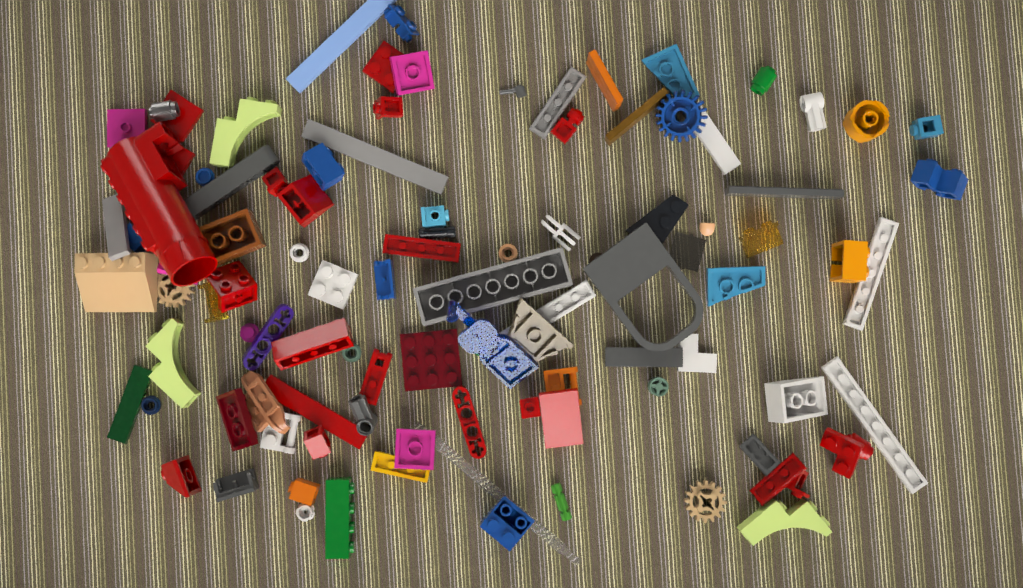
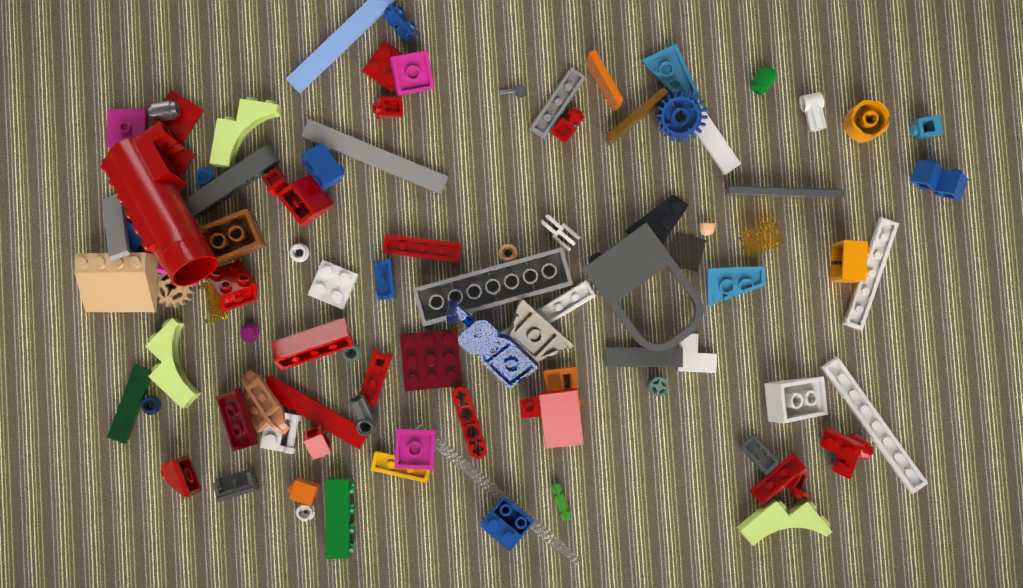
dark purple beam [242,304,294,370] -> none
black axle [418,226,456,239] -> none
medium azure brick [421,205,450,228] -> none
tan gear [683,480,727,523] -> none

